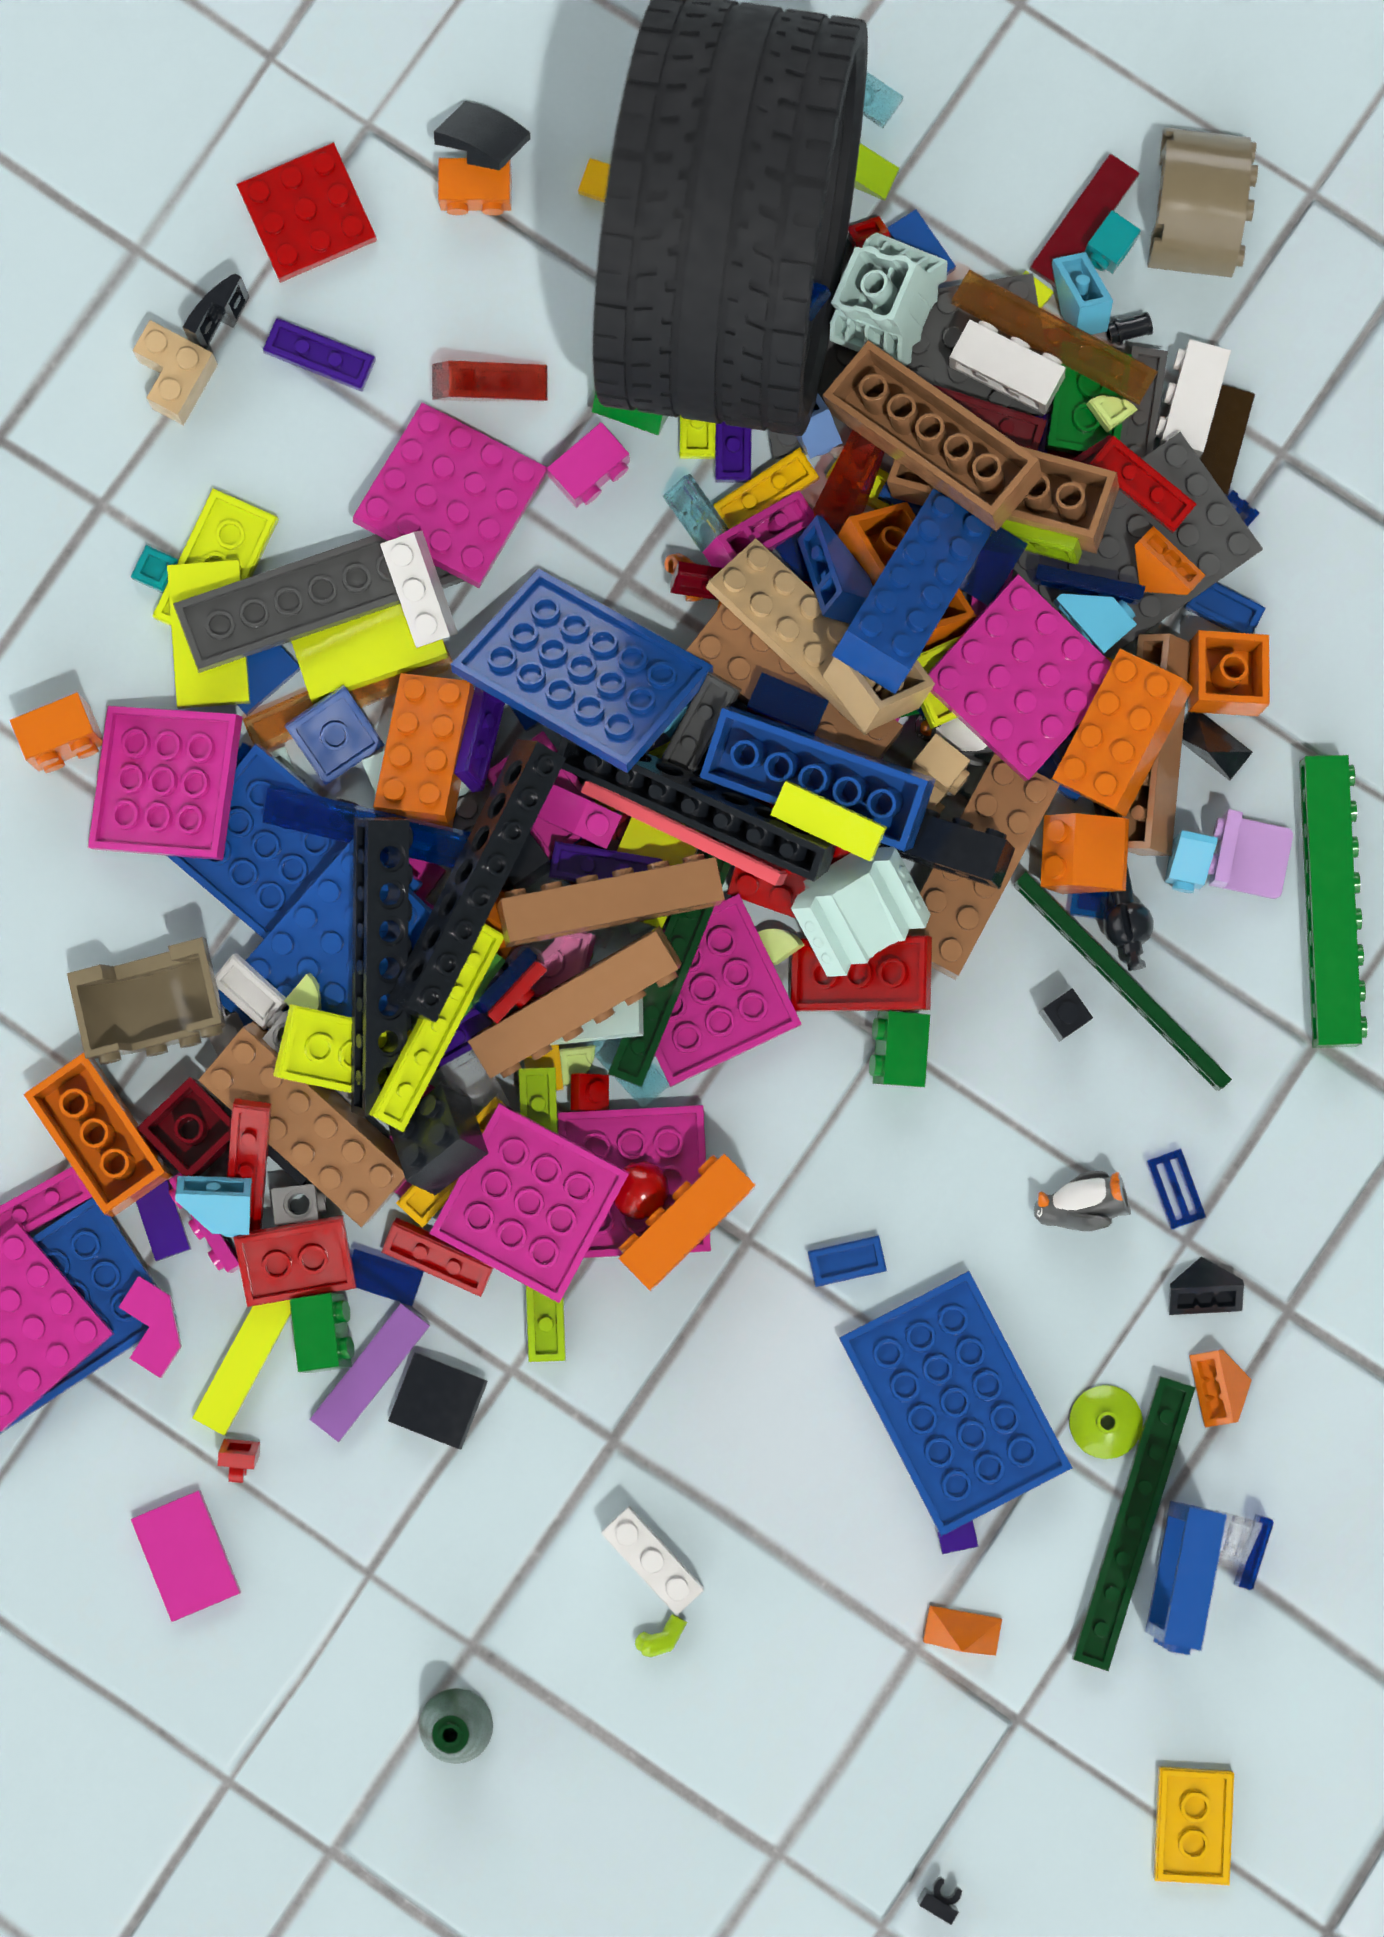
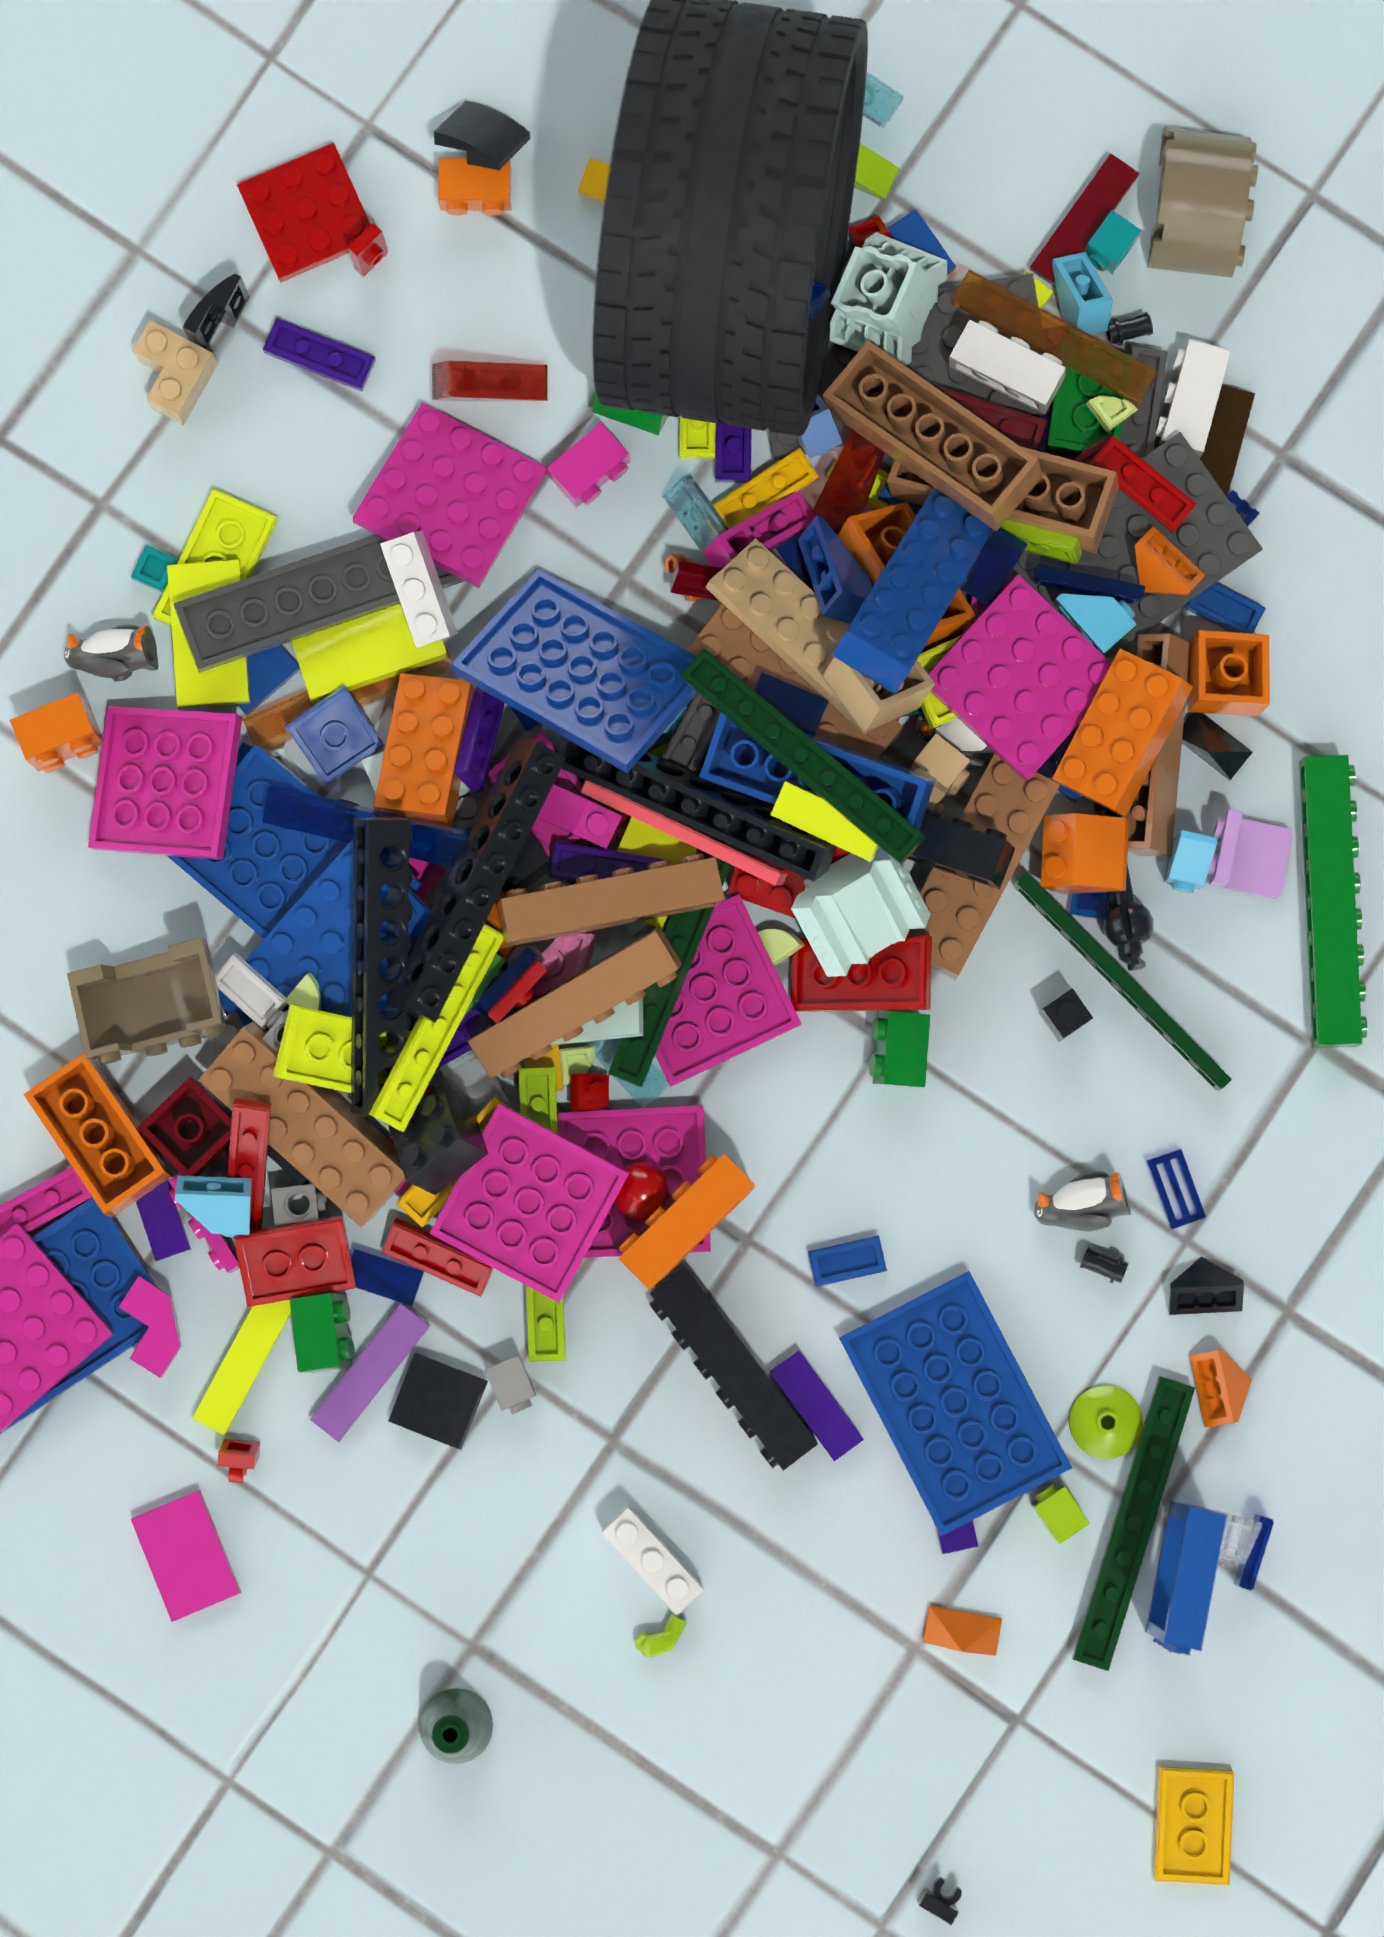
none -> dark grey animal [64,625,158,682]
none -> red plate [348,223,388,277]
none -> light grey brick [484,1355,537,1414]
none -> black brick [649,1267,818,1471]
none -> dark green tile [680,648,926,866]
none -> dark purple tile [769,1350,864,1461]
none -> lime brick [1031,1484,1090,1544]
none -> black pin [1080,1245,1129,1284]

